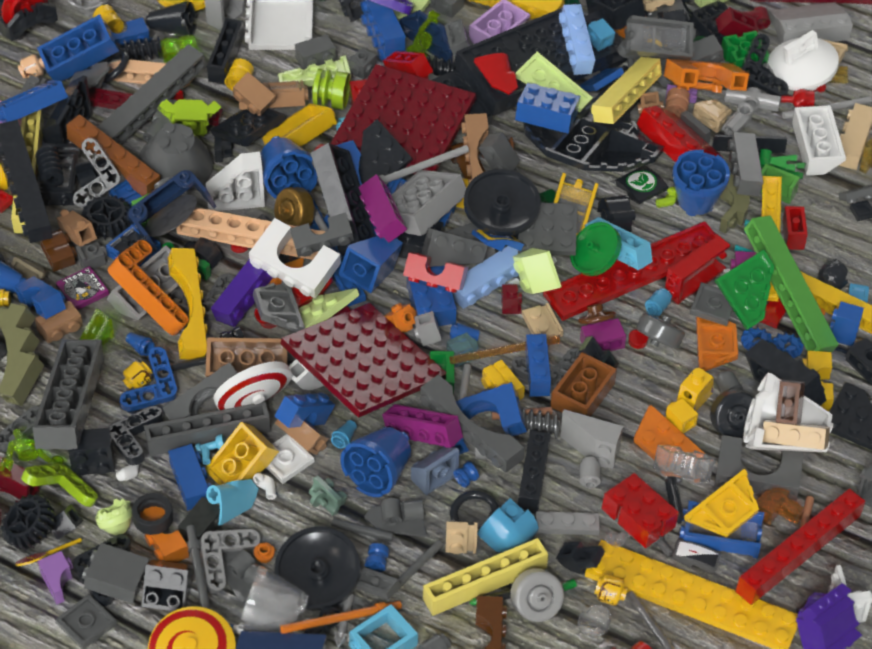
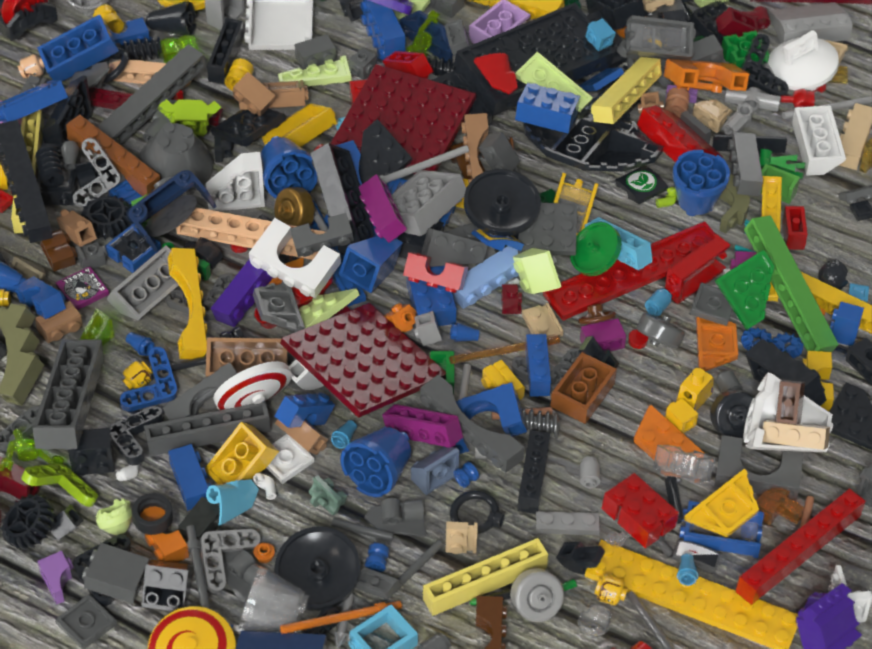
yellow piece [15,538,82,566] -> none
orange beam [108,240,189,336] -> none
medium azure piece [195,434,226,465] -> none
lime wheel [312,69,351,110] -> none
clear light blue brick [446,332,478,367] -> none
dark azure brick [477,498,538,553] -> none
light blue brick [559,4,595,75] -> none
light grey slope [560,409,623,469] -> none
black brick [597,195,636,232] -> none
red tile [760,296,787,329] -> none
none -> dark grey cone [61,141,80,170]
none -> dark azure cone [677,554,698,586]

